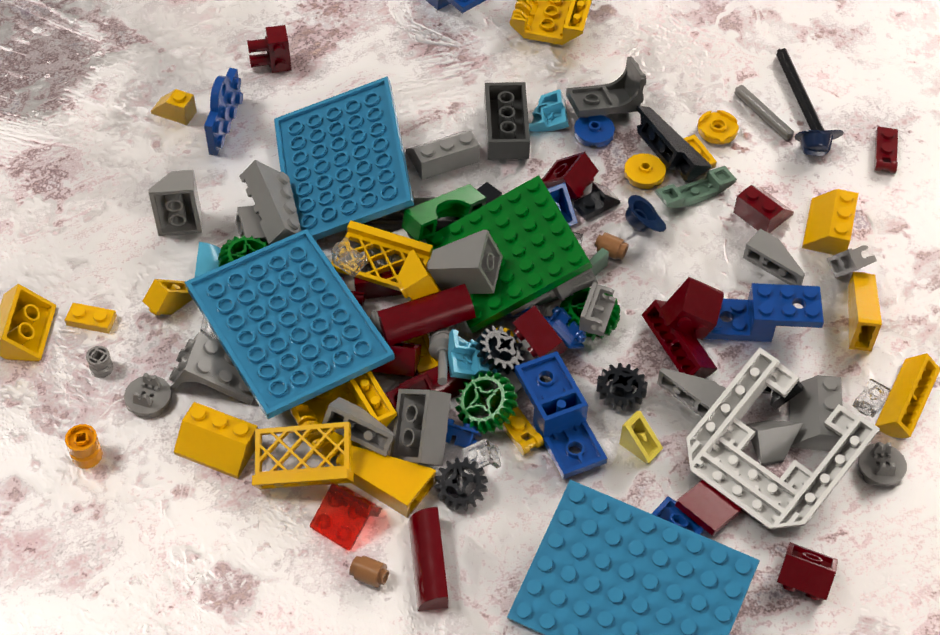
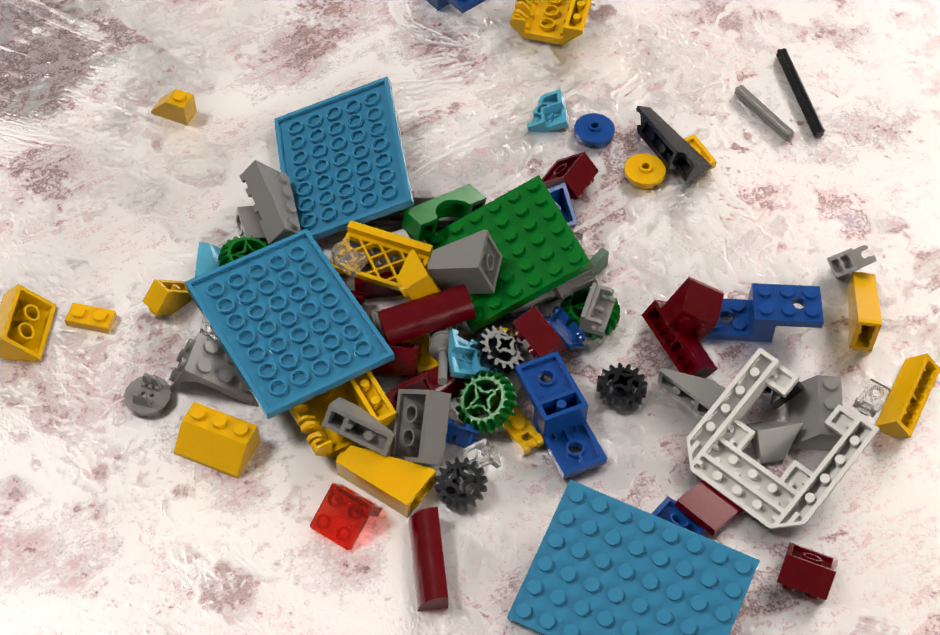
light orange wheel [65,424,103,469] -> none
light grey wheel [86,346,113,378] -> none
light grey slope [149,170,202,236] -> none
blue plate [204,68,243,156] -> none
dark red brick [247,25,292,73] -> none
yellow fence [252,422,354,489] -> none
medium nougat brick [349,556,389,588] -> none
light grey slope [406,131,480,180] -> none
black tile [477,182,502,205] -> none
dark grey brick [484,82,530,160] -> none
dark grey bracket [566,56,646,118] -> none
black slope [573,182,620,221] -> none
medium nougat brick [595,232,629,260] -> none
light yellow slope [619,411,663,463] -> none
dark blue piece [625,195,666,232] -> none
sand green slope [655,166,737,208] -> none
yellow plate [697,110,739,144] -> none
dark red slope [733,185,794,233] -> none
light grey slope [743,229,805,285] -> none
dark blue piece [794,130,844,157] -> none
yellow slope [802,189,859,255] -> none
light grey plate [858,442,907,487] -> none
dark red plate [874,126,898,174] -> none

